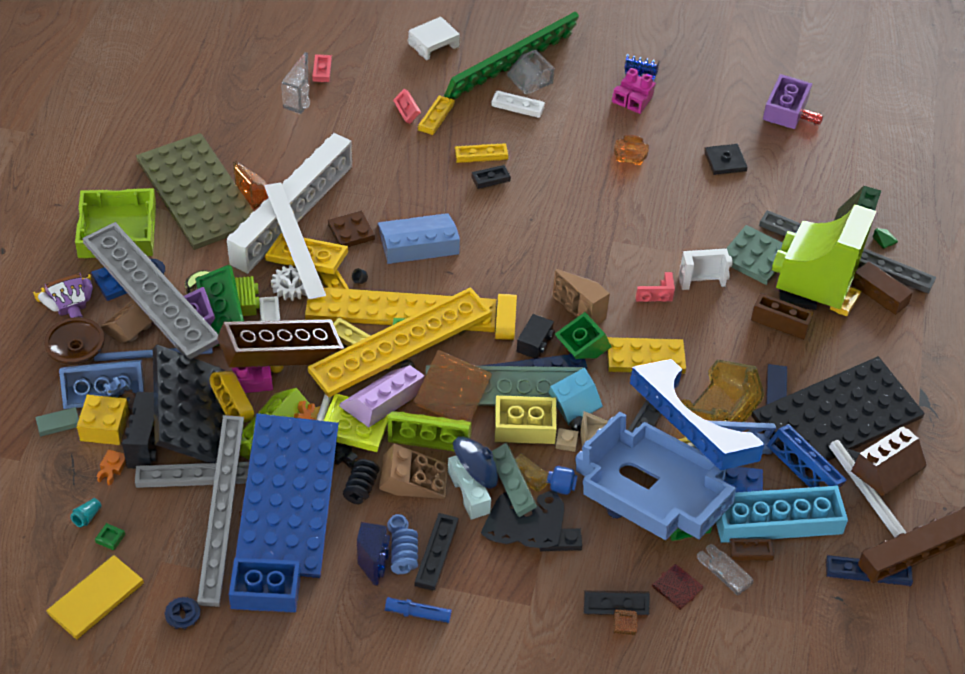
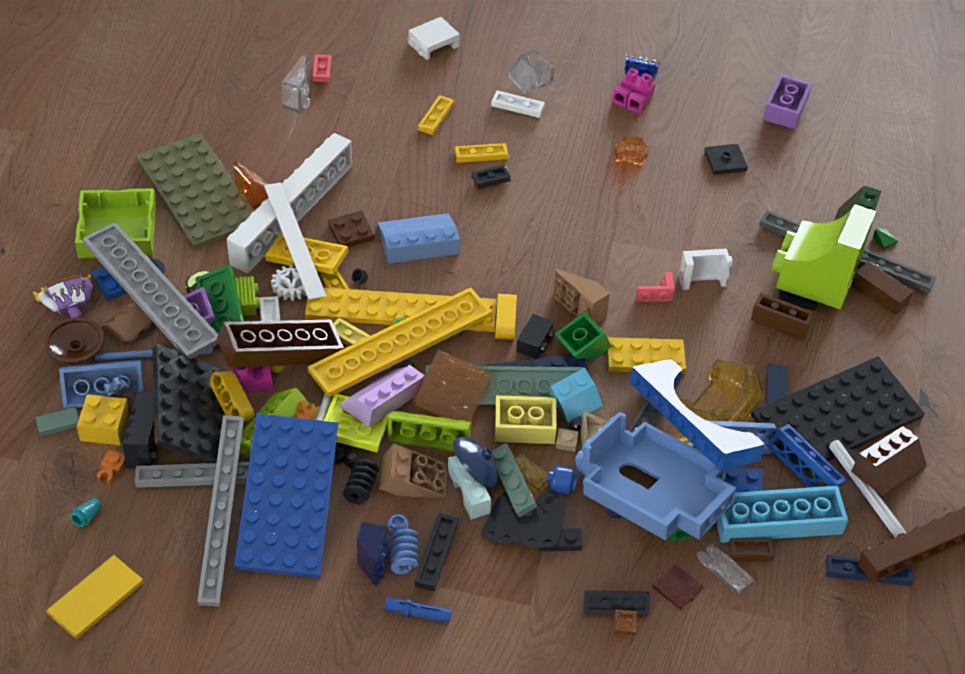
green tile [95,523,126,551] -> none
dark blue gear [165,597,200,630] -> none
blue brick [229,558,301,612] -> none
coral plate [393,89,421,124] -> none
green plate [444,11,579,99] -> none
sand green plate [726,225,783,285] -> none
clear red pin [800,109,823,126] -> none
yellow plate [830,287,861,316] -> none

